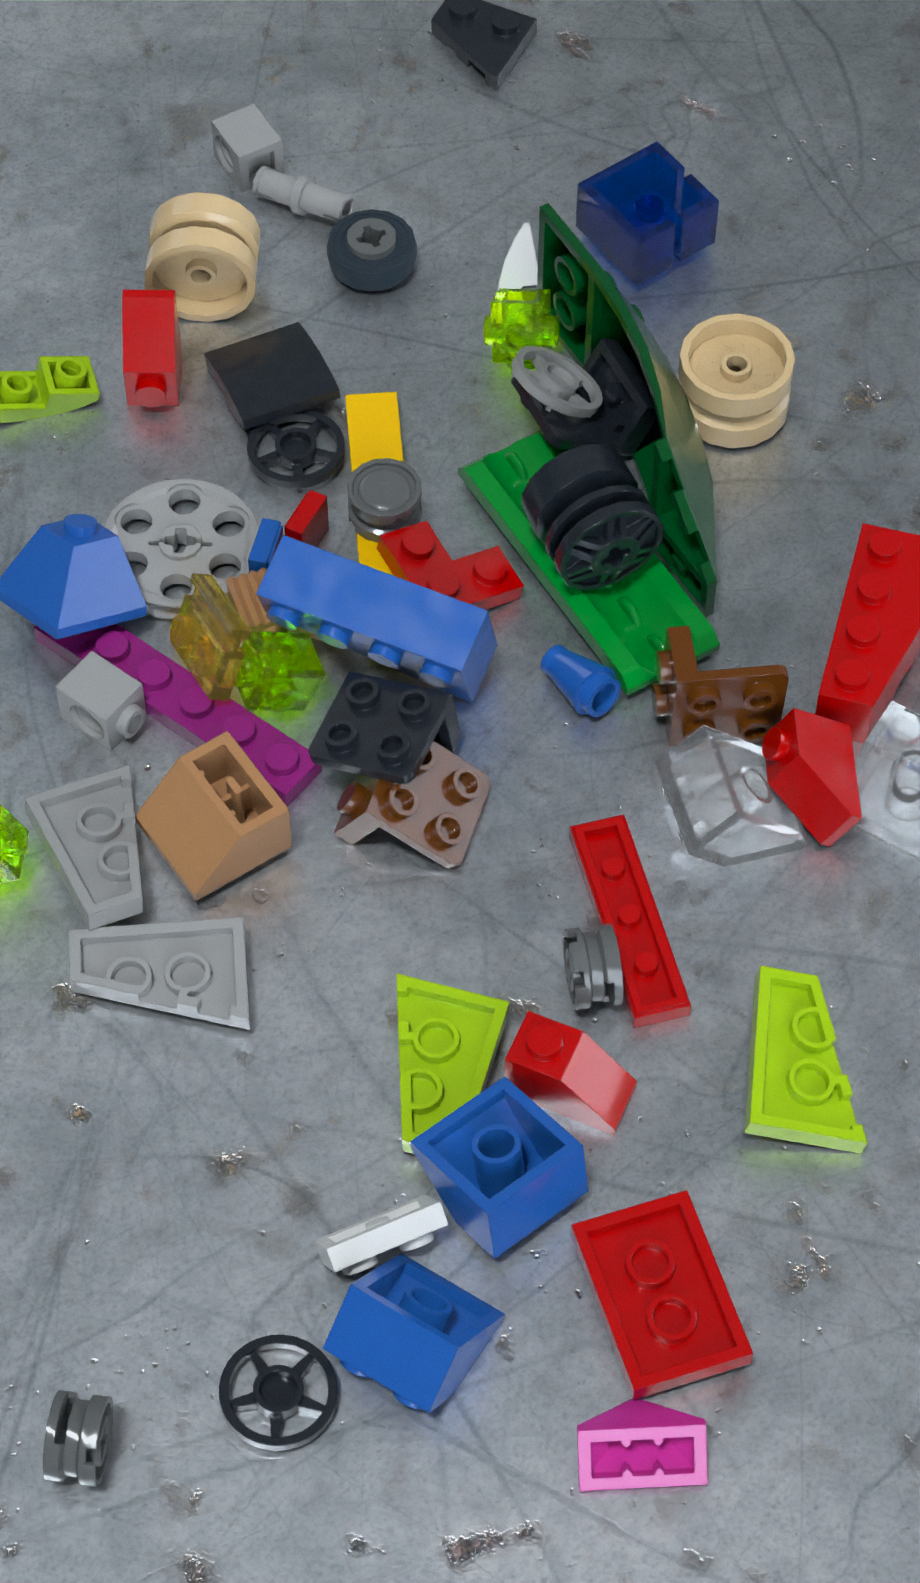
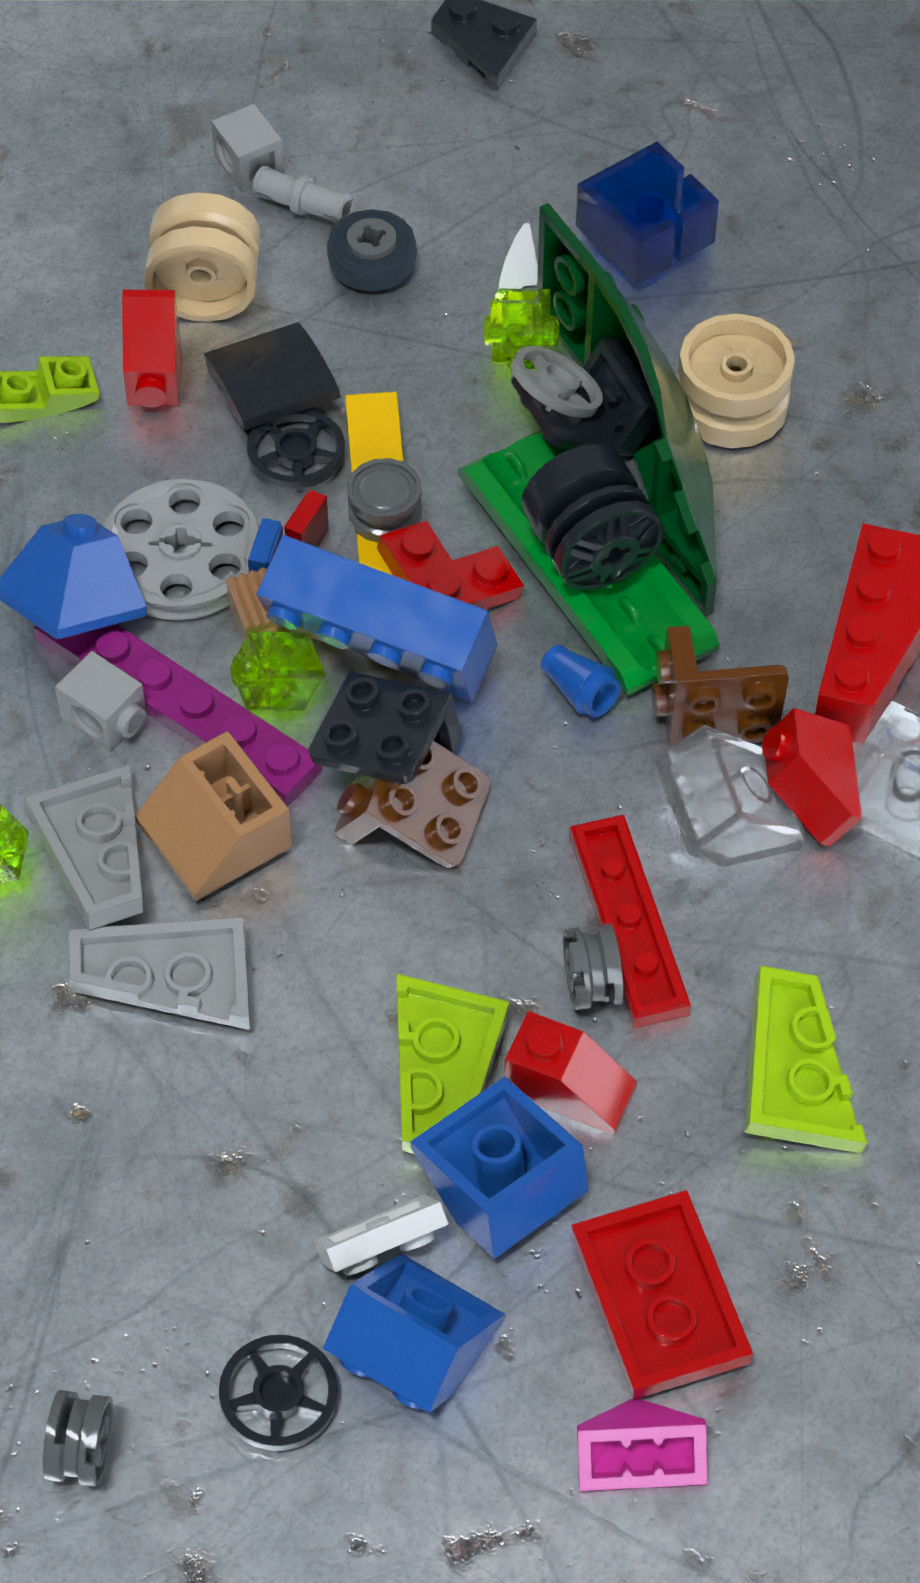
clear yellow plate [170,573,252,701] -> none

